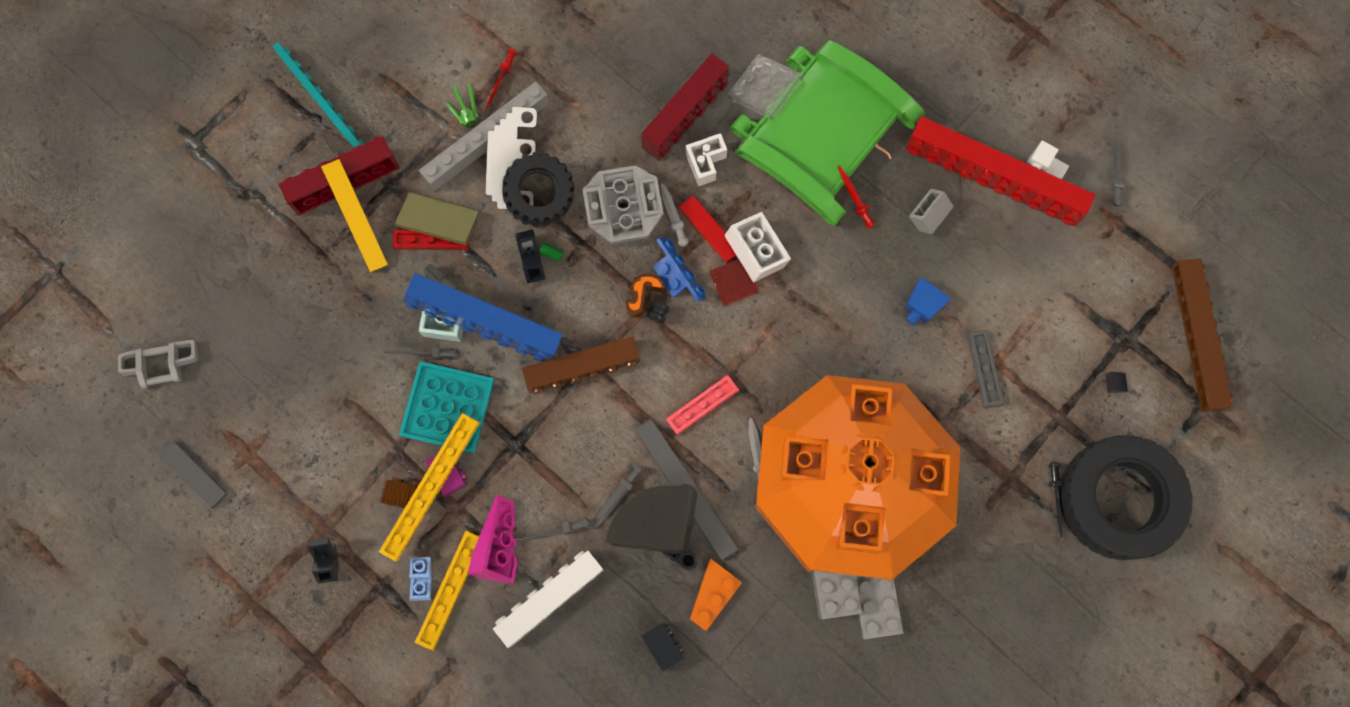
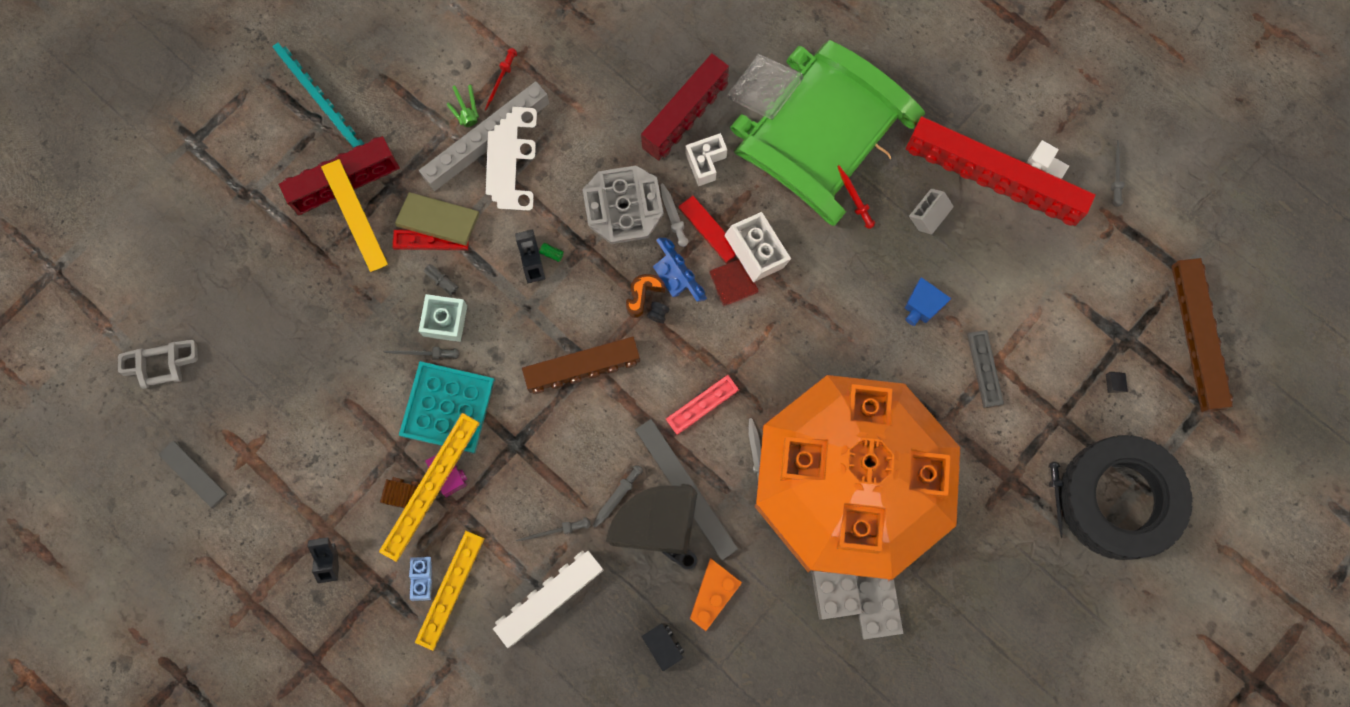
blue brick [403,273,562,362] -> none
dark pink wedge [468,495,517,584] -> none
black tyre [502,152,575,227] -> none

